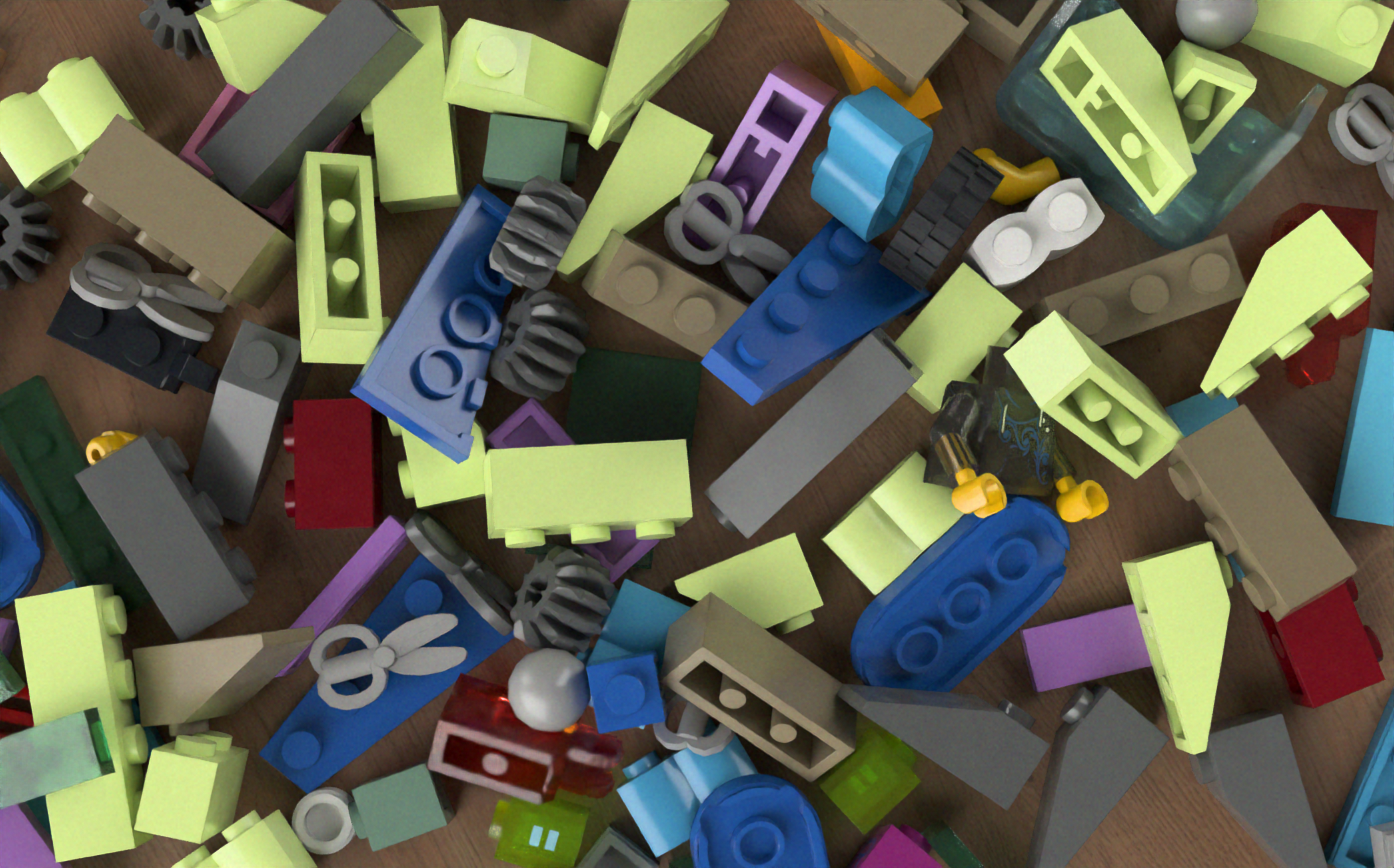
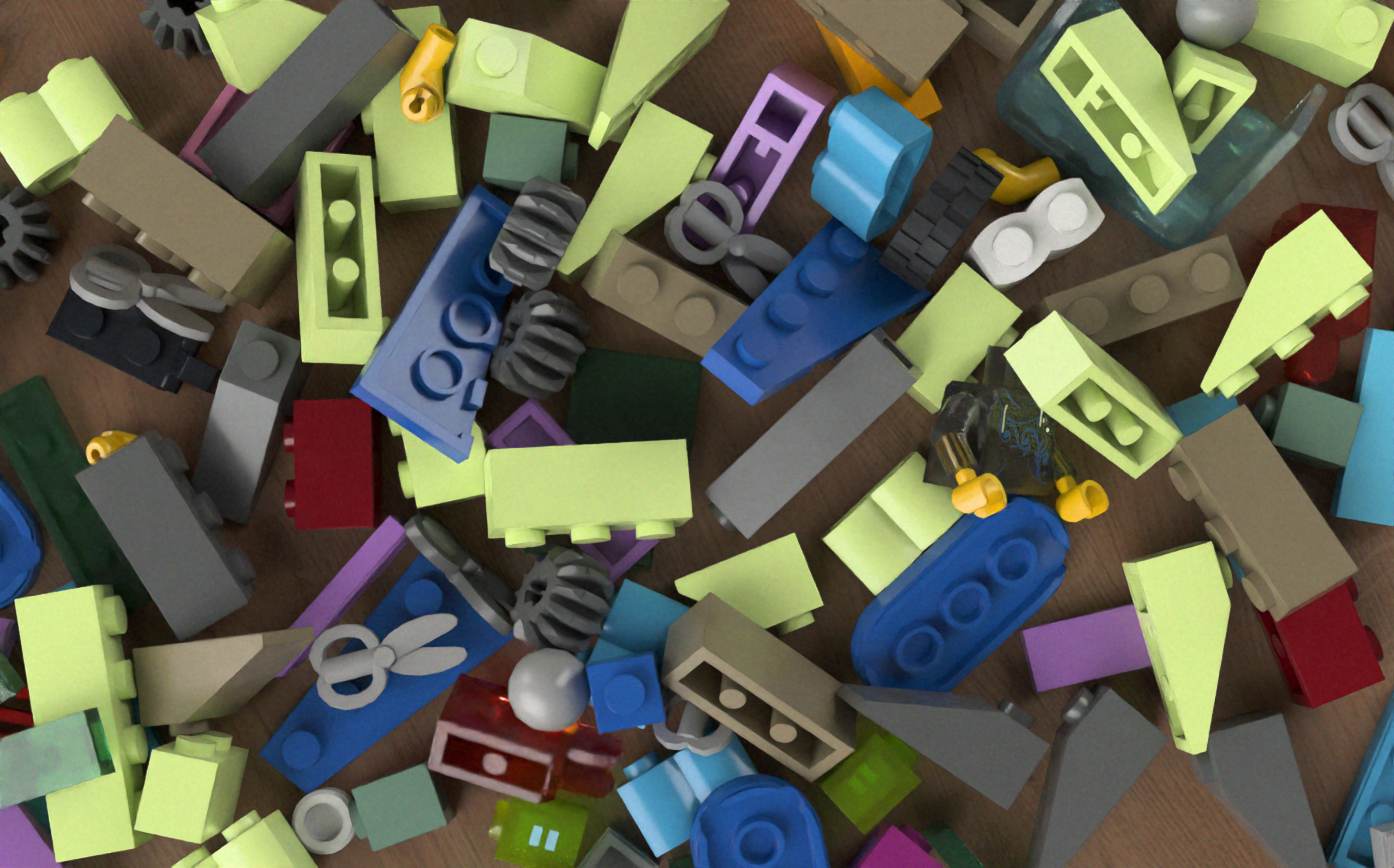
none -> yellow arm [400,23,458,123]
none -> sand green brick [1253,382,1364,470]

